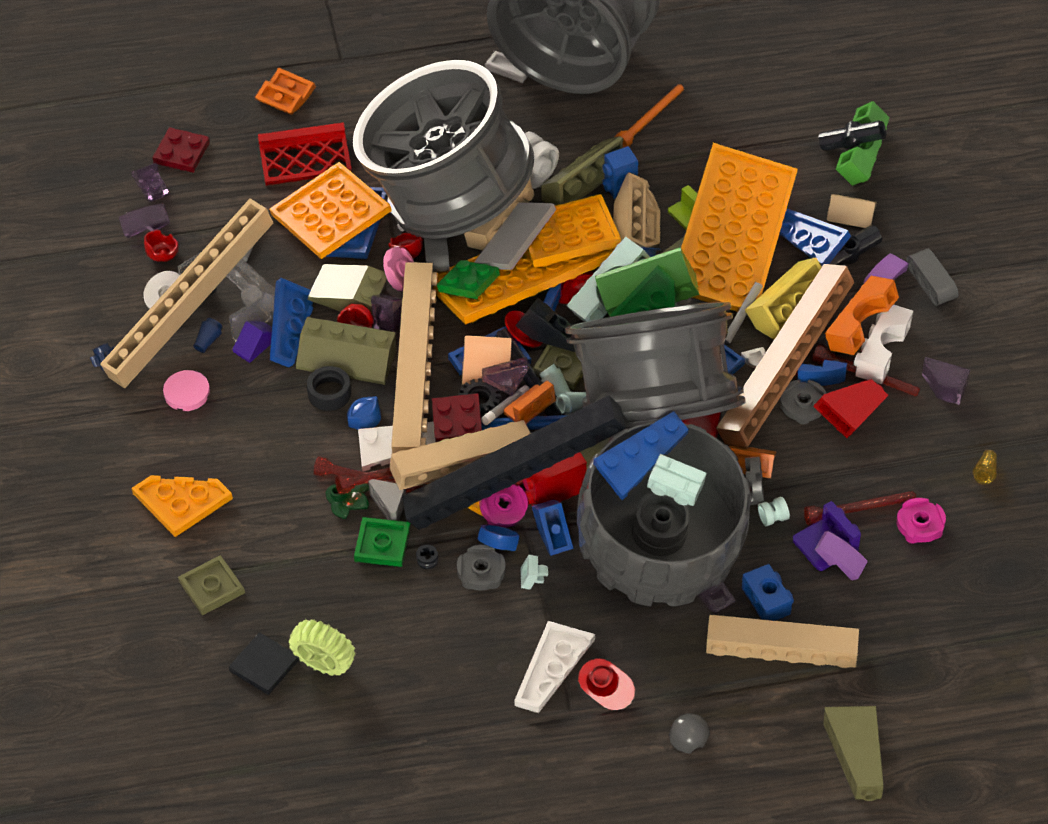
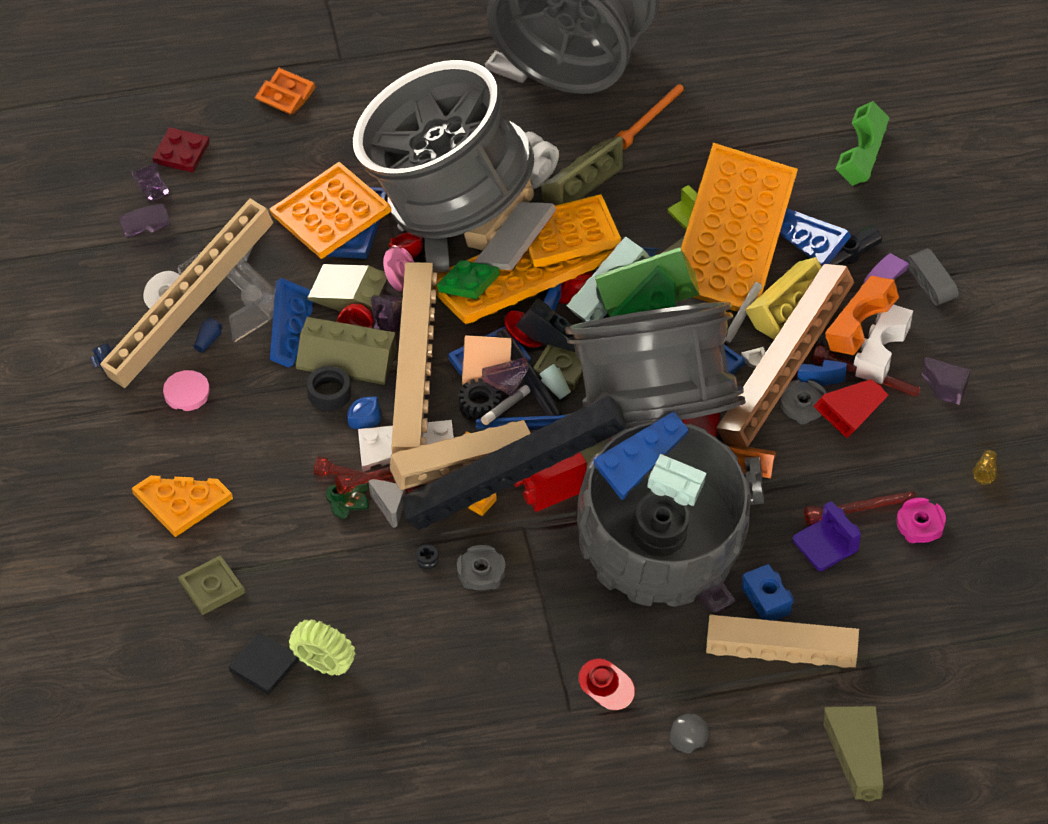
red hair [144,230,179,262] -> none
dark purple slope [233,321,272,363] -> none
red fence [258,122,352,185] -> none
green plate [354,517,410,567] -> none
dark red plate [432,393,482,442] -> none
blue hat [478,525,520,551] -> none
dark pink plate [479,484,528,528] -> none
orange panel [503,381,556,424] -> none
white wing [515,621,595,713] -> none
light aqua tile [521,555,548,589] -> none
blue slope [532,499,573,556] -> none
light aqua cone [556,392,586,414] -> none
blue brick [602,146,638,199] -> none
tan wedge [613,172,660,248] -> none
light aqua wheel [758,497,790,527] -> none
medium lavender slope [815,531,868,580] -> none
black piece [819,120,887,151] -> none
tan panel [827,194,877,228] -> none

